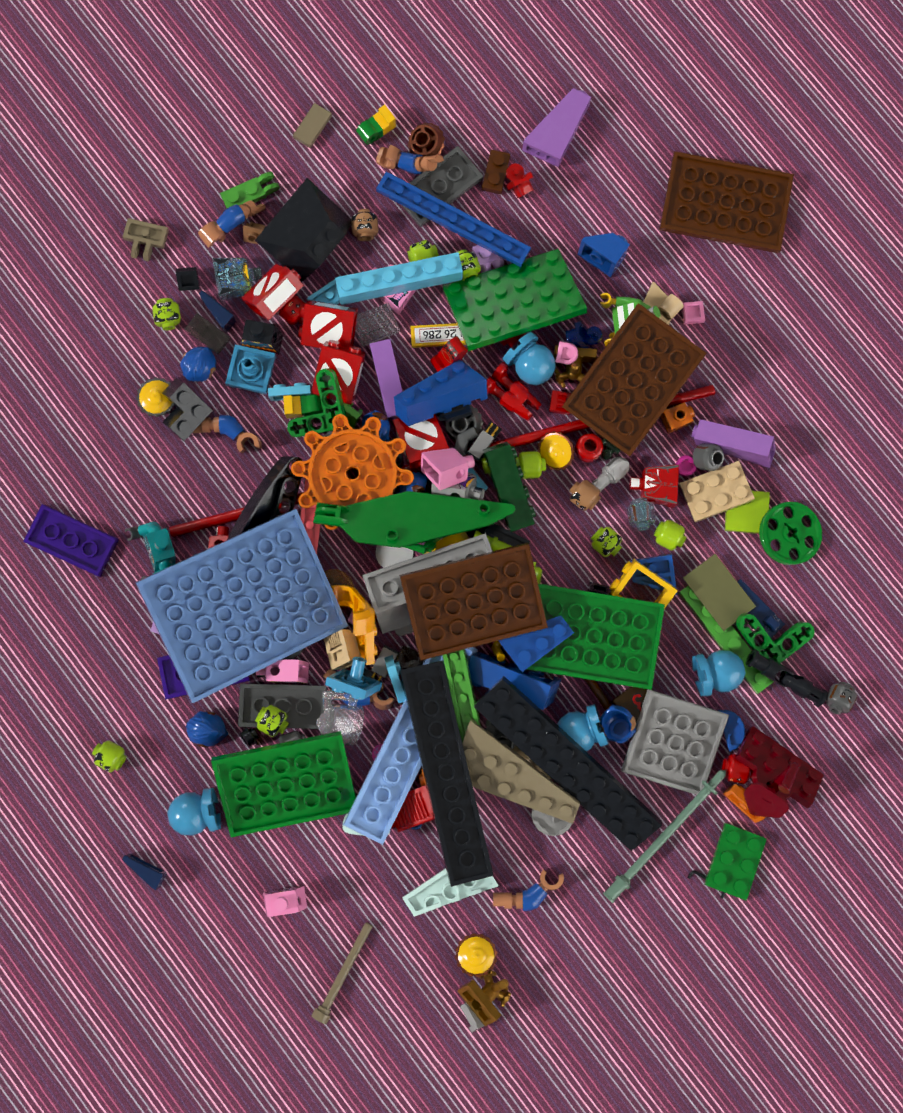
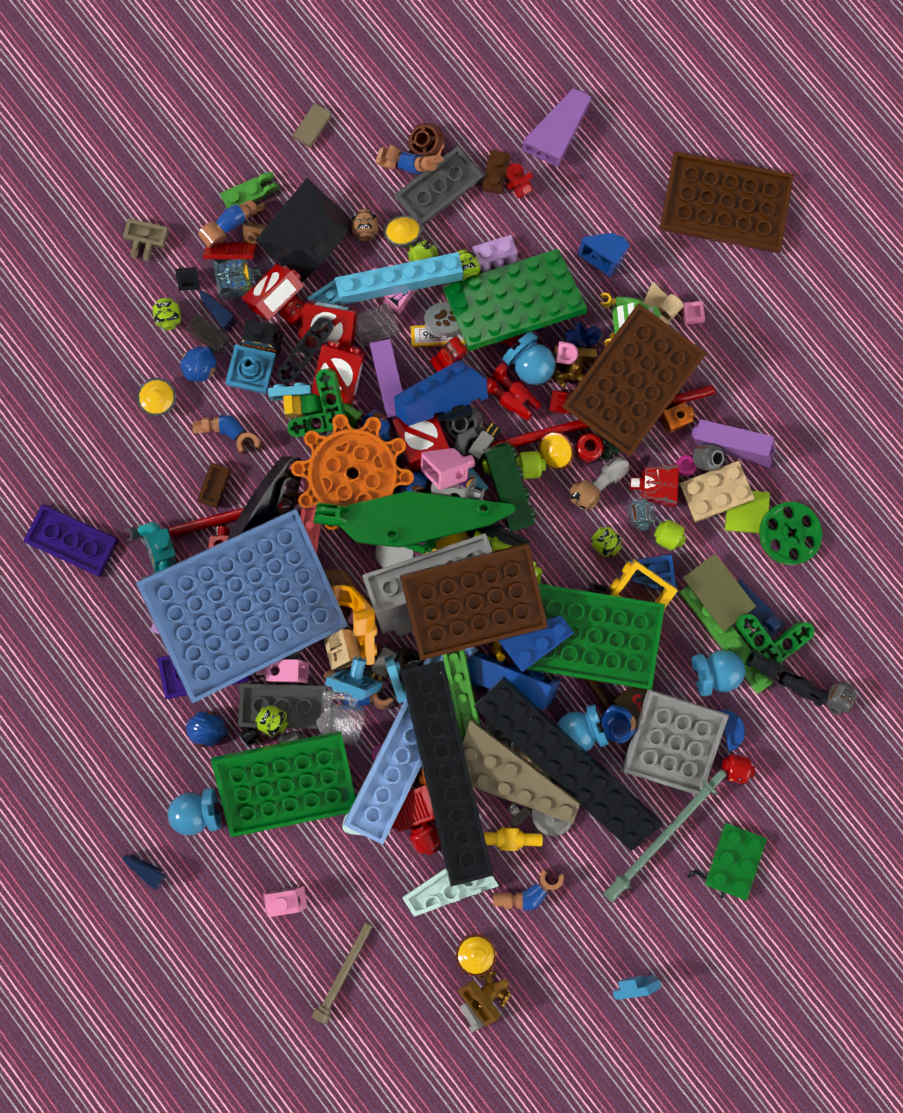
lime head [92,740,127,773] -> none
black brick [162,378,213,441] -> none
leg [356,104,396,145] -> none
blue plate [376,172,531,267] -> none
orange plate [723,784,765,823] -> none
dark red plate [735,726,824,818] -> none
none -> reddish brown plate [197,462,232,509]
none -> red window [203,242,256,259]
none -> black beam [277,316,335,384]
none -> yellow piece [383,214,423,248]
none -> red head [410,822,440,855]
none -> light grey tile [424,302,460,338]
none -> yellow pin [483,828,543,851]
none -> clear smoke tile [507,803,531,828]
none -> dark azure plate [613,975,661,1000]

